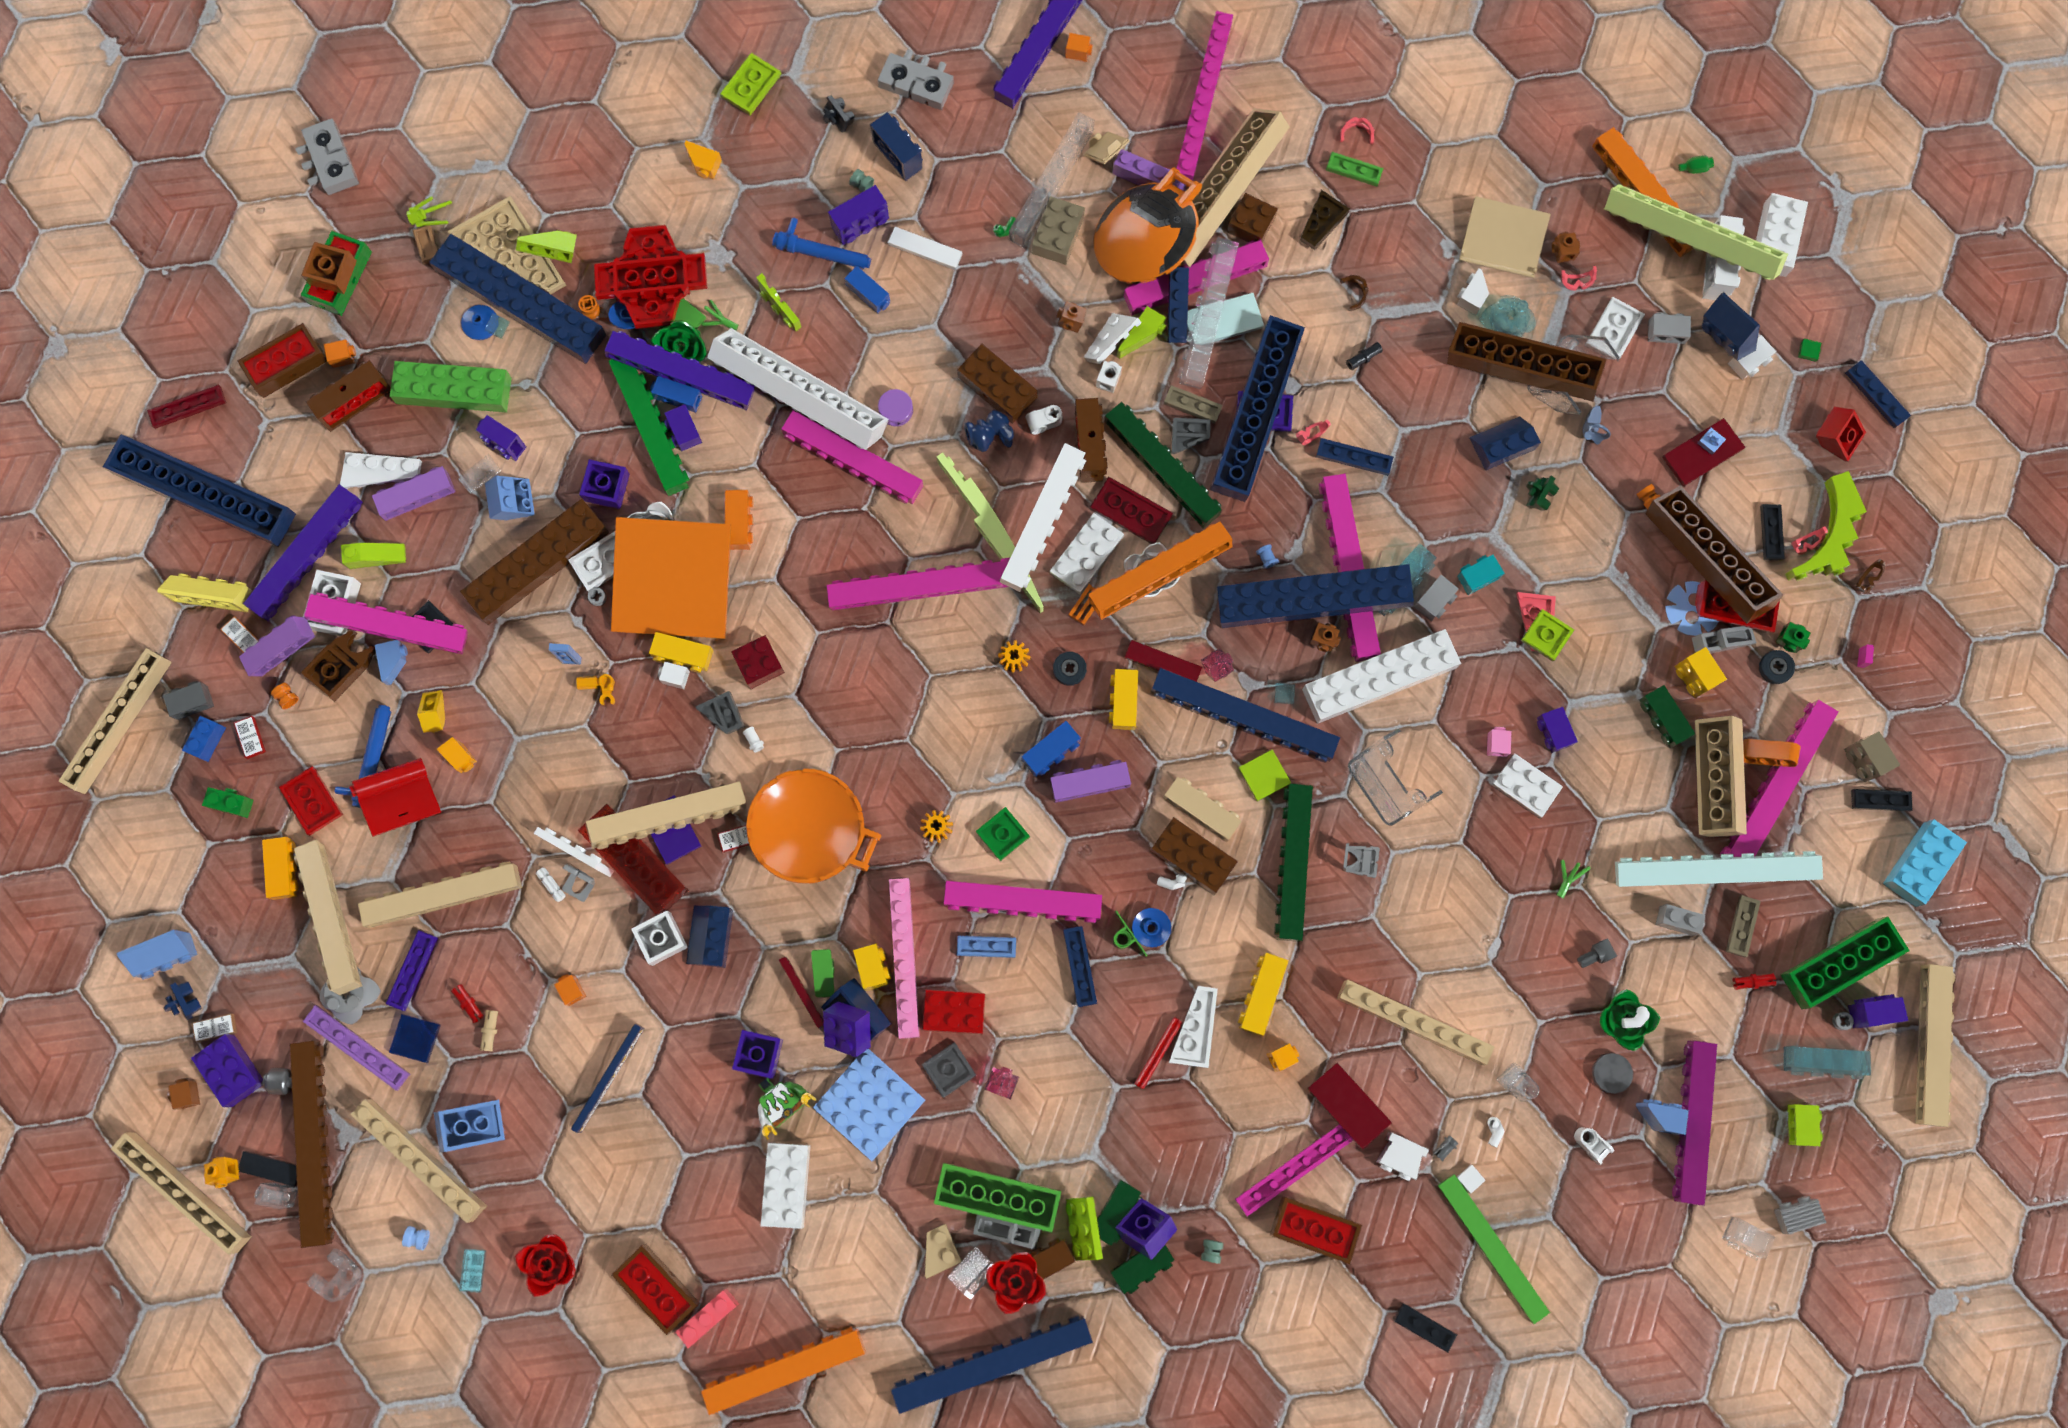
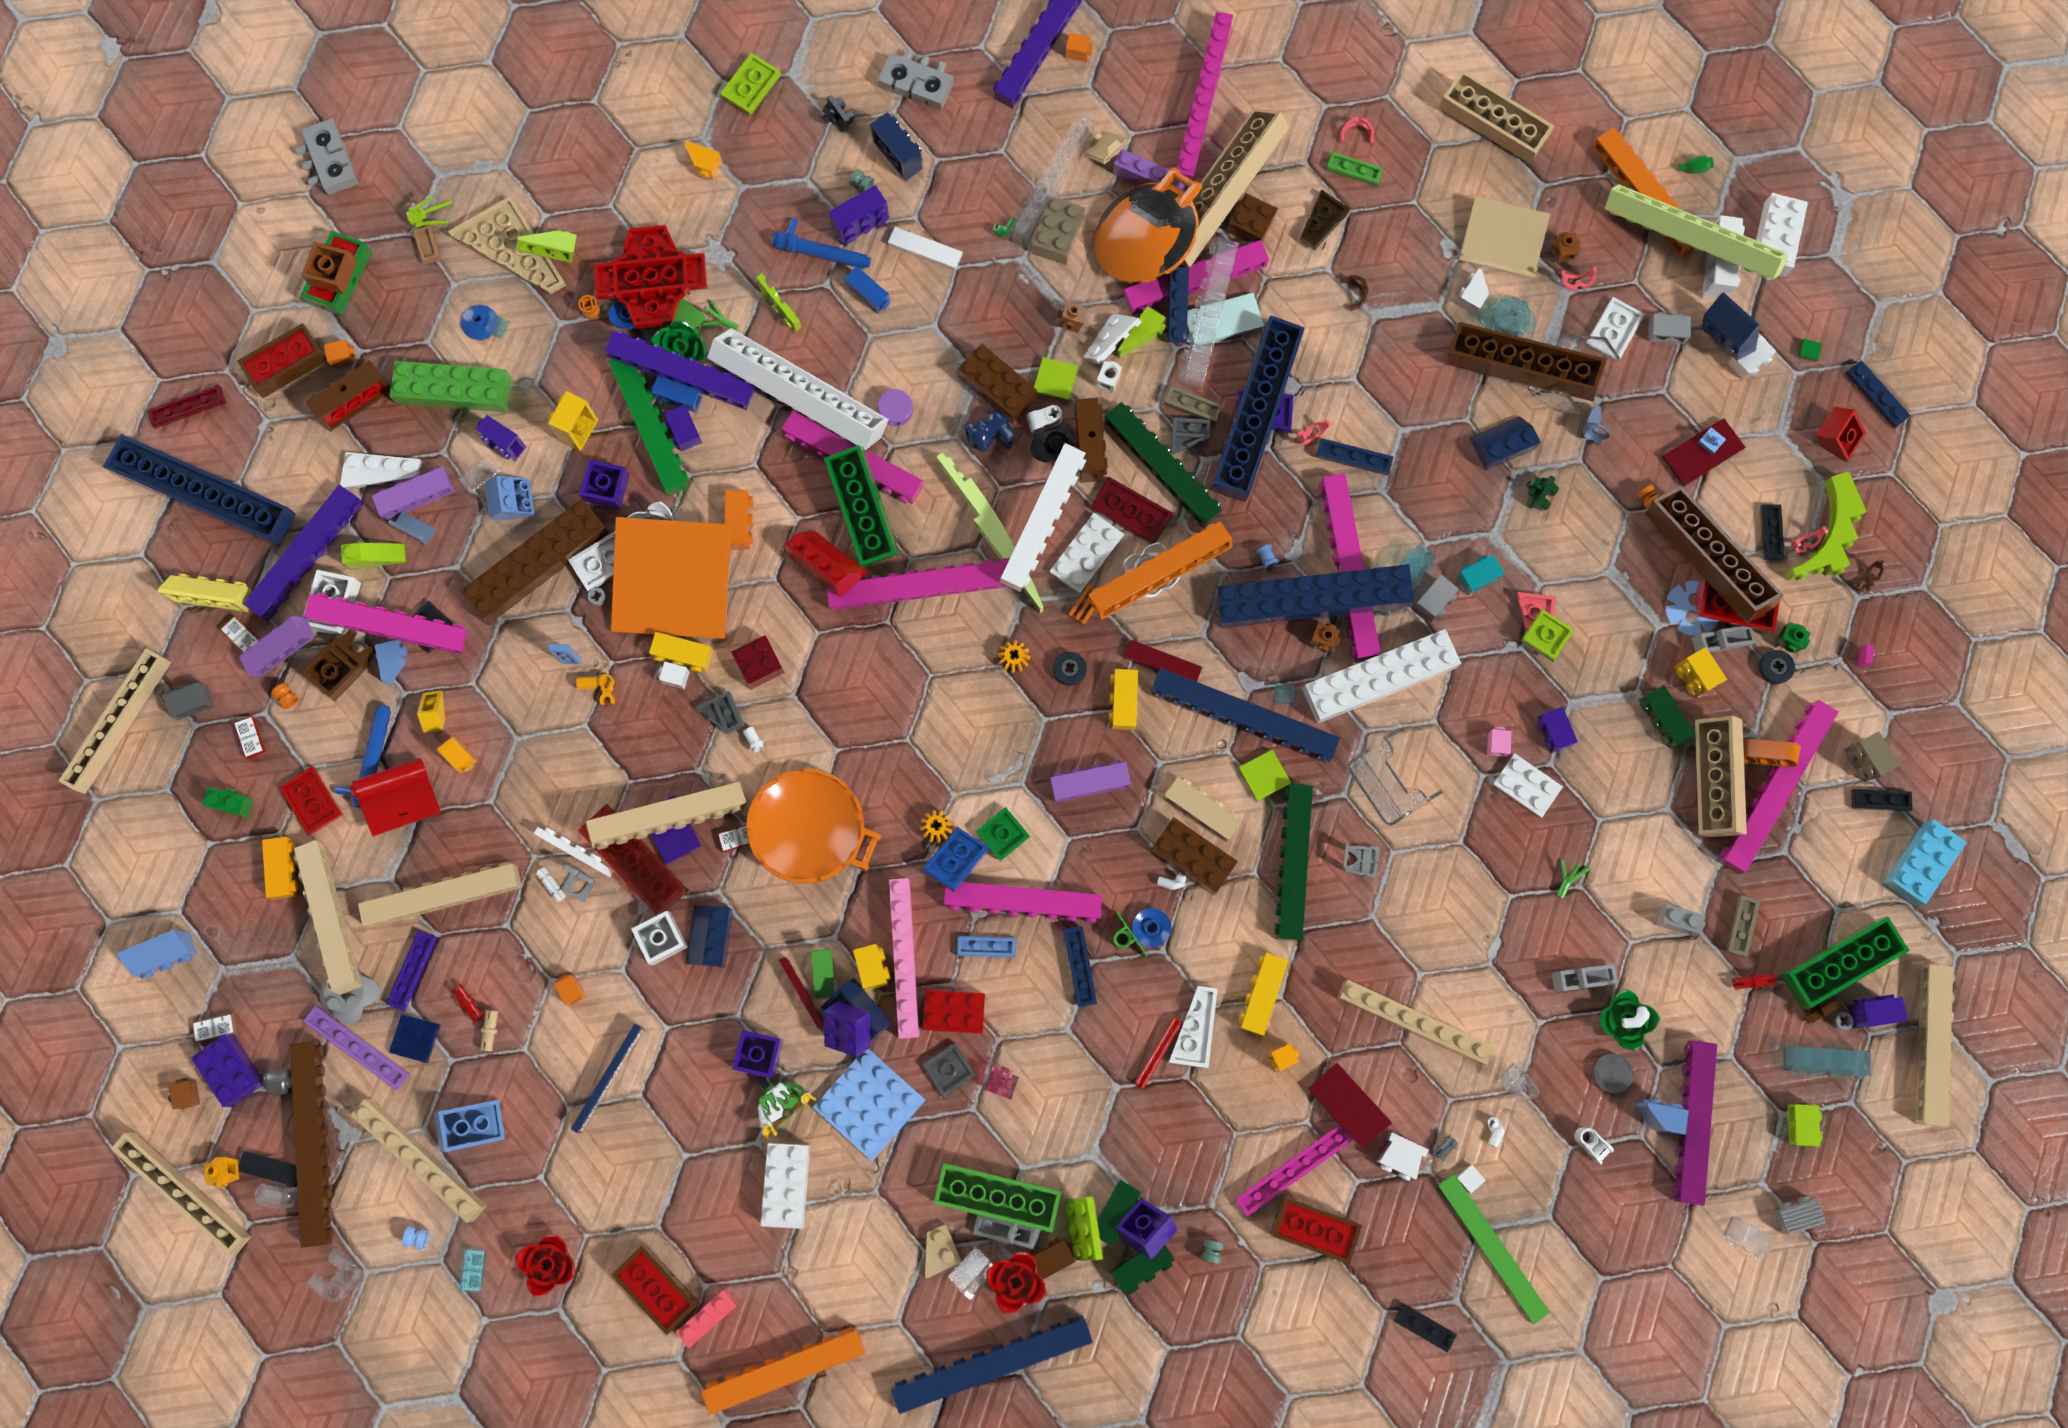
dark blue hips [163,982,202,1020] -> none
blue brick [182,716,226,762] -> none
dark blue brick [429,234,607,364] -> none
blue brick [1021,721,1081,777] -> none
clear pink brick [1201,648,1234,682] -> none
black pin [1346,342,1383,371] -> none
dark grey axle [1577,938,1617,968] -> none
light aqua brick [1615,851,1823,887] -> none
none -> sand blue panel [388,511,436,546]
none -> yellow brick [548,391,598,452]
none -> red slope [784,531,867,598]
none -> green brick [824,445,900,567]
none -> blue tile [923,827,989,892]
none -> black piece [1030,427,1075,462]
none -> lime tile [1034,357,1078,402]
none -> tan brick [1439,70,1555,164]
none -> light grey slope [1551,964,1618,992]
none -> reddish brown plate [1804,999,1841,1024]

